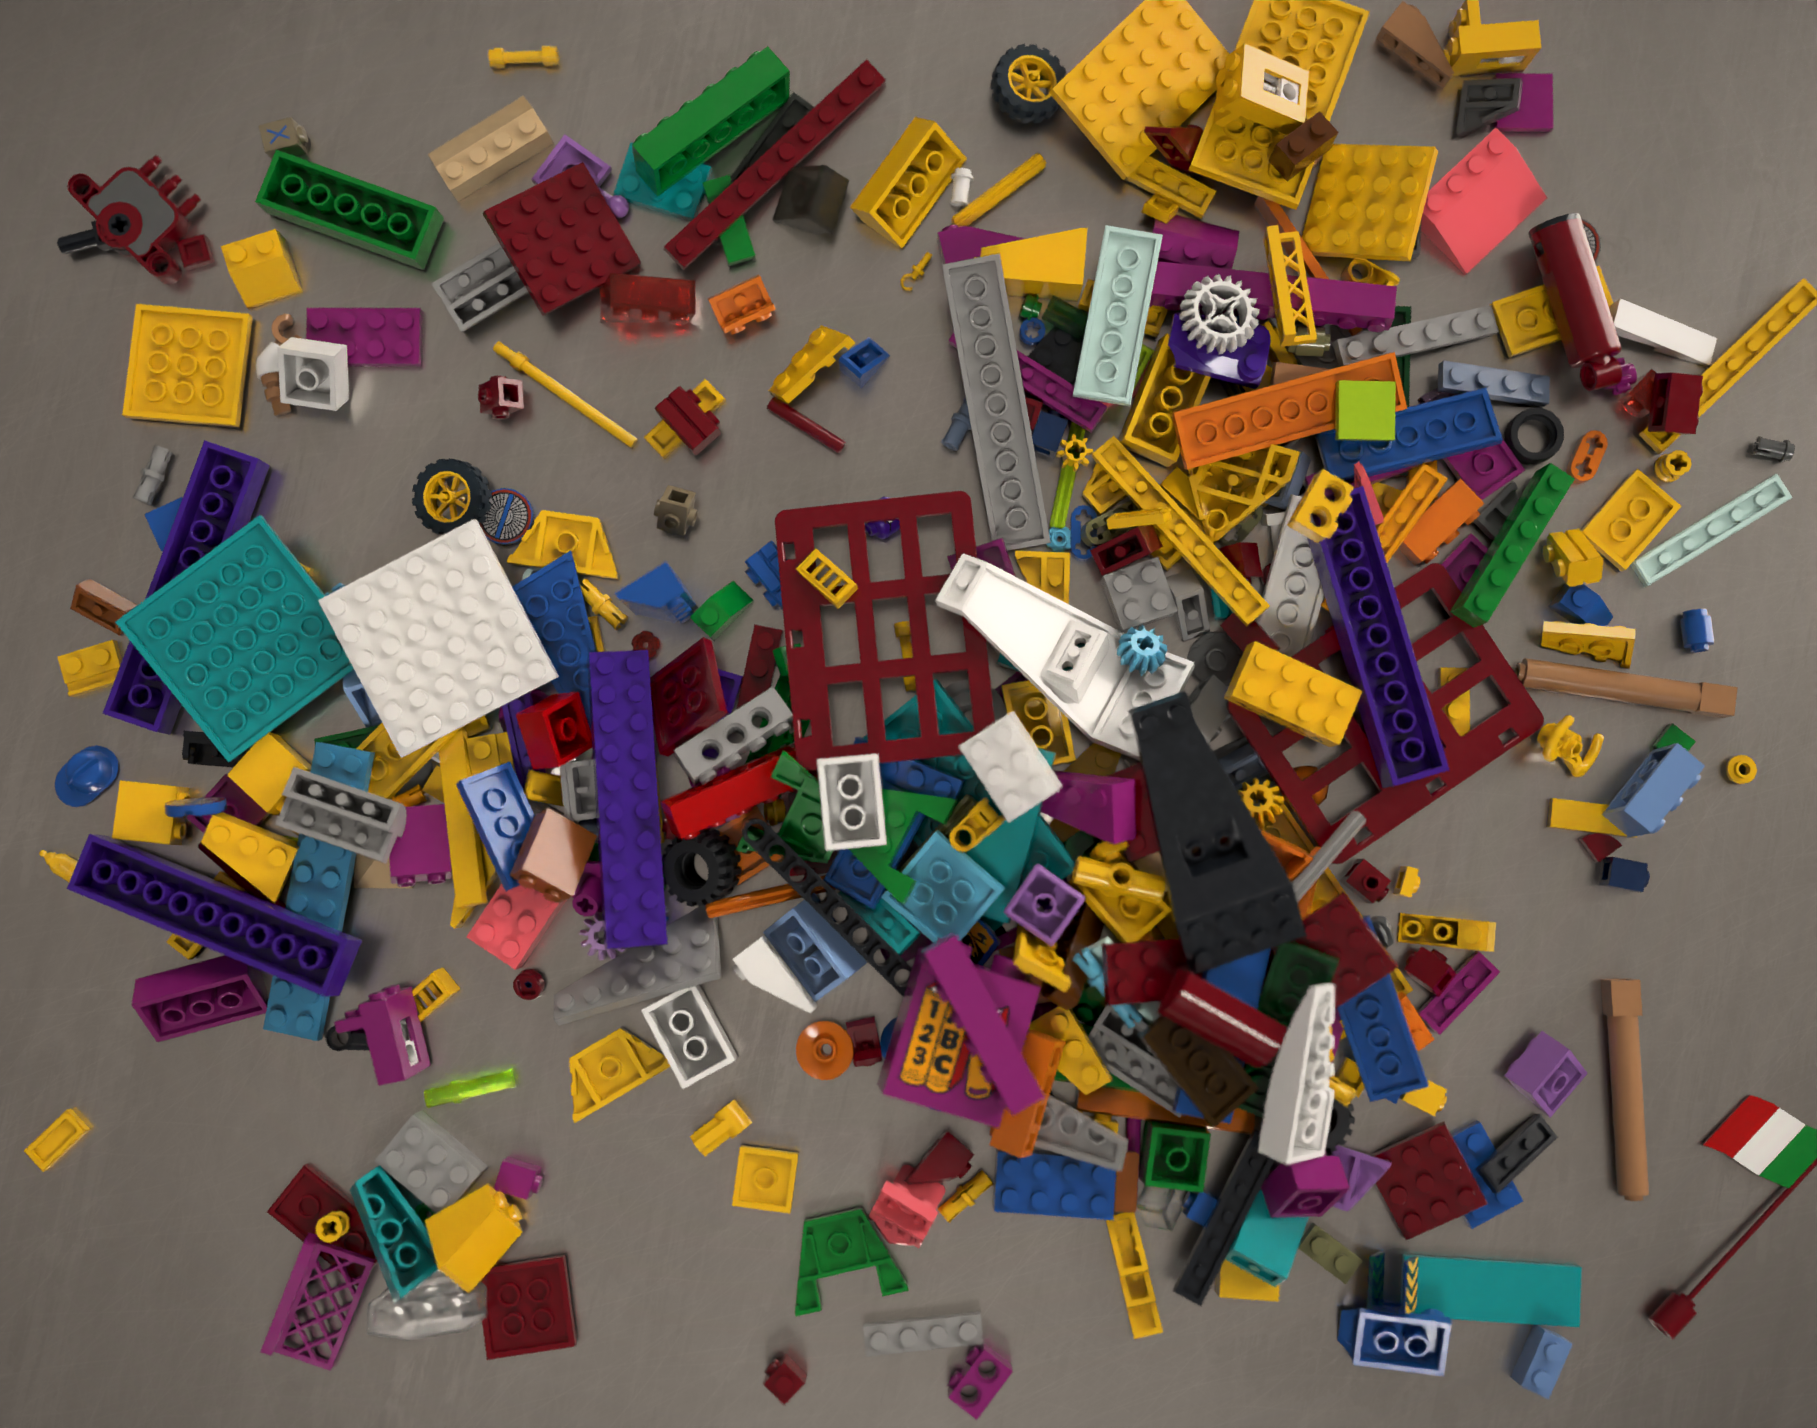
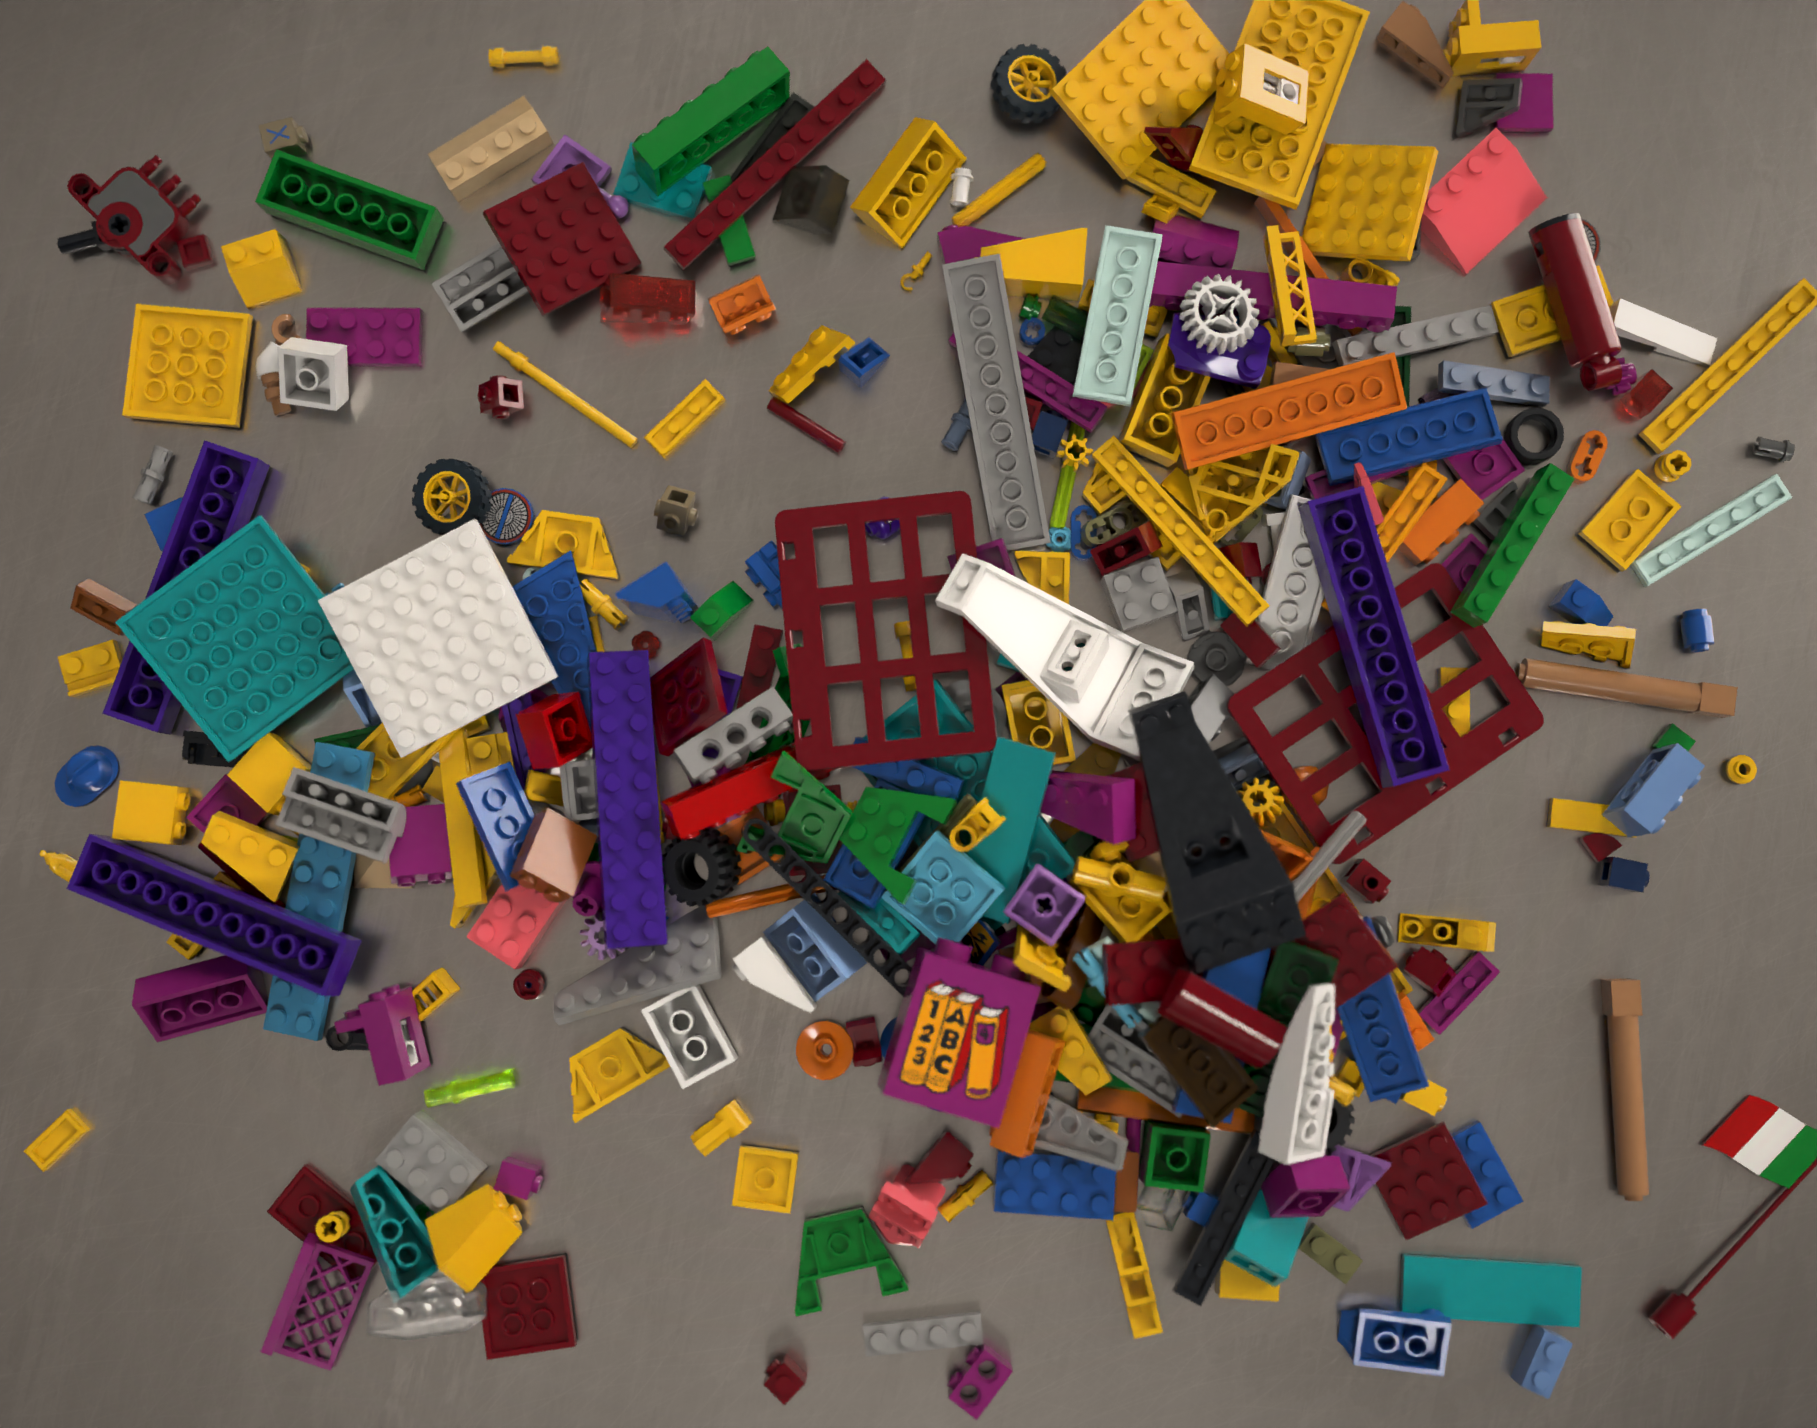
blue tile [165,797,227,817] -> none
dark red brick [654,386,721,456] -> none
yellow slope [796,549,858,609] -> none
white brick [816,753,886,851] -> none
magenta brick [920,932,1044,1116] -> none
white brick [959,711,1063,823] -> none
yellow tile [1106,508,1172,529] -> none
medium azure gear [1117,624,1168,676] -> none
yellow brick [1224,641,1362,747] -> none
reddish brown brick [1269,111,1339,181] -> none
yellow brick [1287,469,1354,543] -> none
lime tile [1335,380,1396,441] -> none
piece [1367,1251,1419,1316] -> none
yellow plate [1393,866,1420,898] -> none
black tile [1475,1114,1558,1193] -> none
medium lavender slope [1504,1031,1588,1118] -> none
yellow piece [1537,715,1604,777] -> none
yellow brick [1543,528,1603,587] -> none
dark red brick [1648,372,1703,435] -> none

